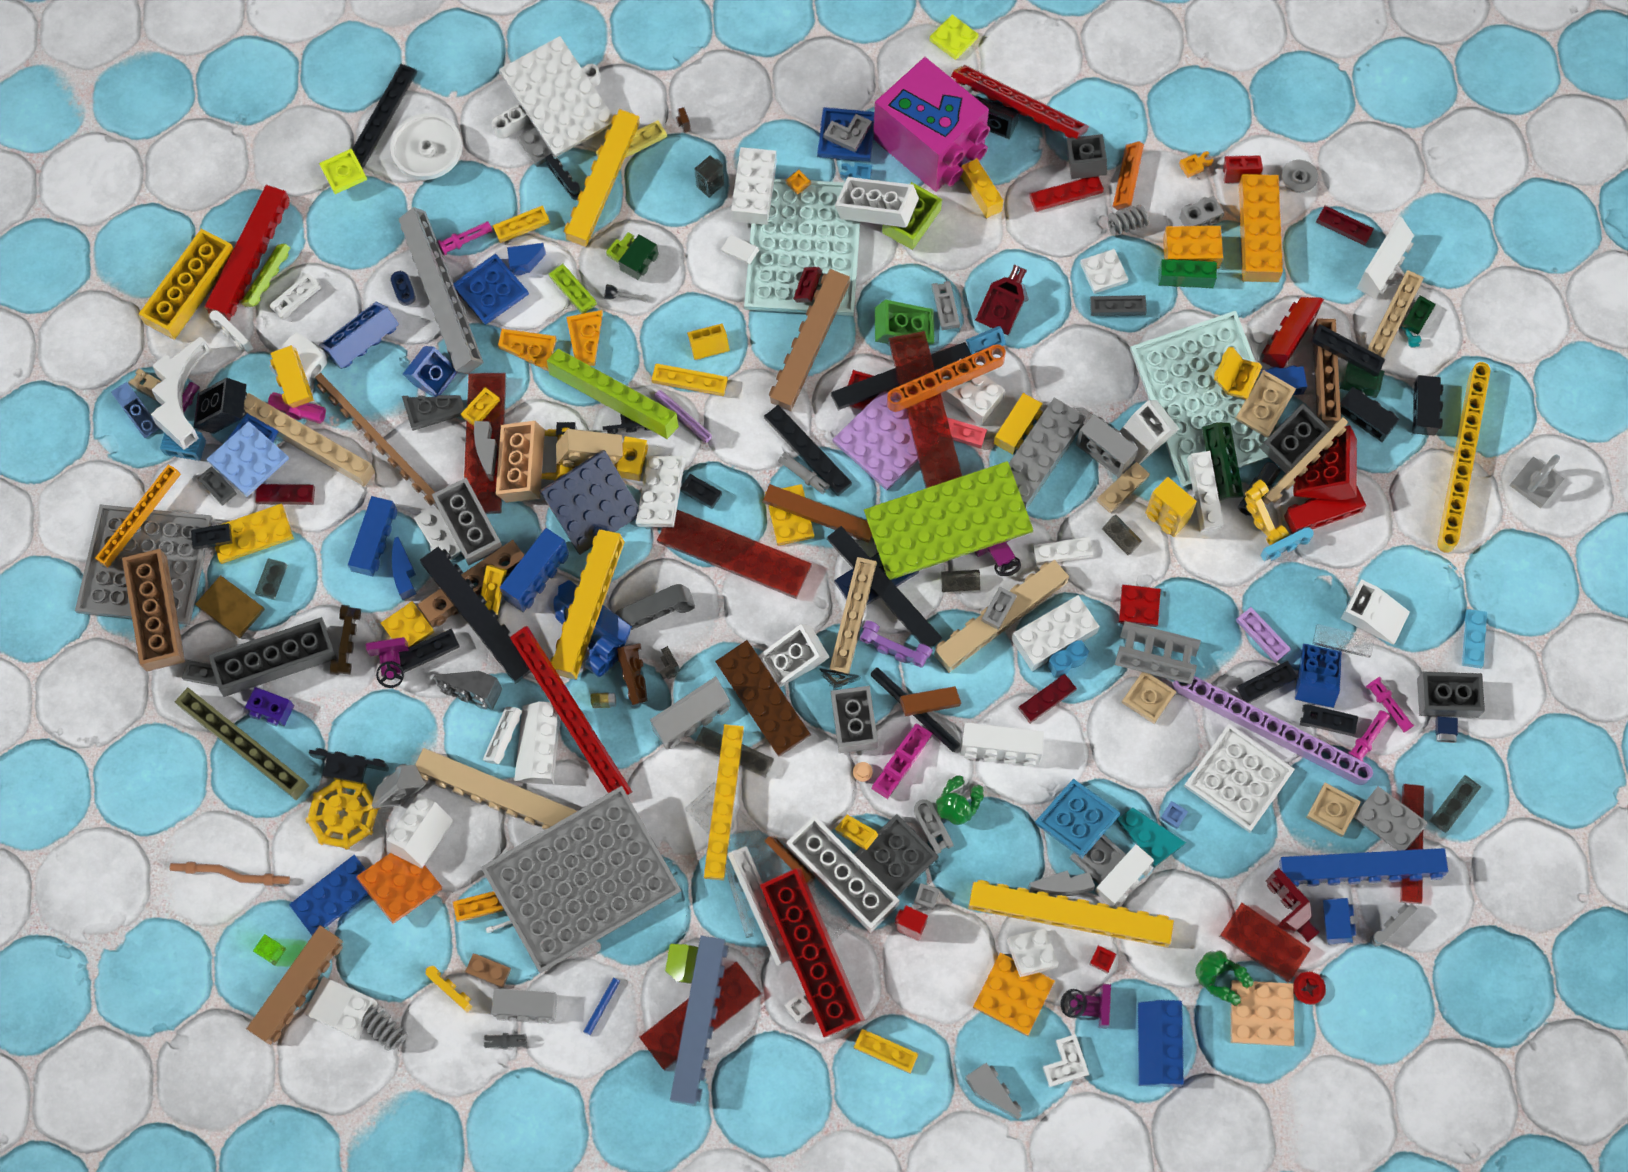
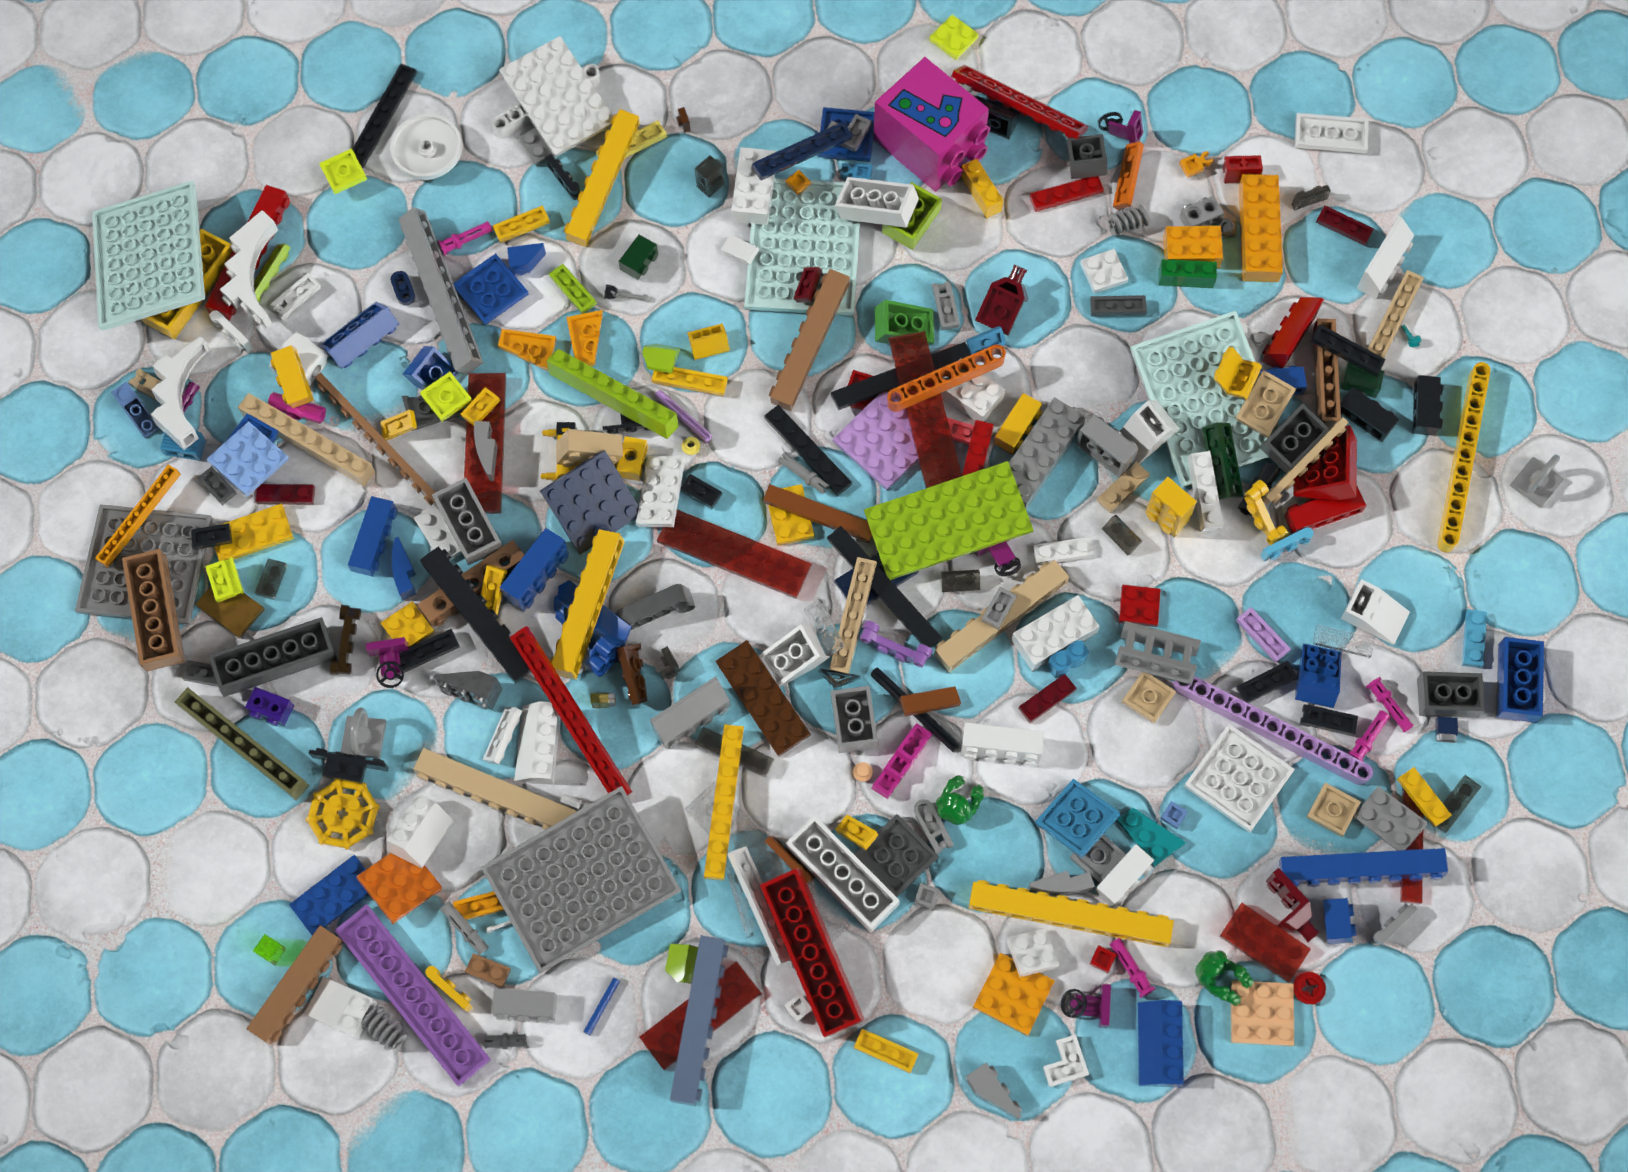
nougat bar [170,862,290,886] -> none
black brick [193,377,247,434] -> none
light grey slope [372,764,425,809] -> none
light nougat brick [496,421,545,503] -> none
lime plate [606,232,635,263] -> none
red brick [895,905,928,941] -> none
light grey dish [1282,160,1318,192] -> none
dark green plate [1402,295,1436,335] -> none
none -> light aqua plate [92,181,205,331]
none -> neon yellow plate [205,557,244,603]
none -> white arch [220,210,278,328]
none -> medium lavender plate [335,904,491,1087]
none -> light grey tile [341,707,387,759]
none -> yellow plate [380,410,417,440]
none -> neon yellow plate [419,372,472,422]
none -> light grey pin [440,901,489,955]
none -> white axle [560,794,590,811]
none -> lime slope [642,343,680,374]
none -> light yellow plate [682,437,700,455]
none -> dark blue plate [752,122,853,181]
none -> clear plate [804,598,844,657]
none -> red brick [962,420,994,476]
none -> magenta piece [1098,110,1143,144]
none -> dark pink pin [1109,938,1156,998]
none -> dark grey tile [1219,219,1237,237]
none -> clear smoke plate [1291,185,1331,210]
none -> white plate [1295,113,1369,154]
none -> yellow plate [1397,767,1452,828]
none -> blue brick [1496,637,1544,723]

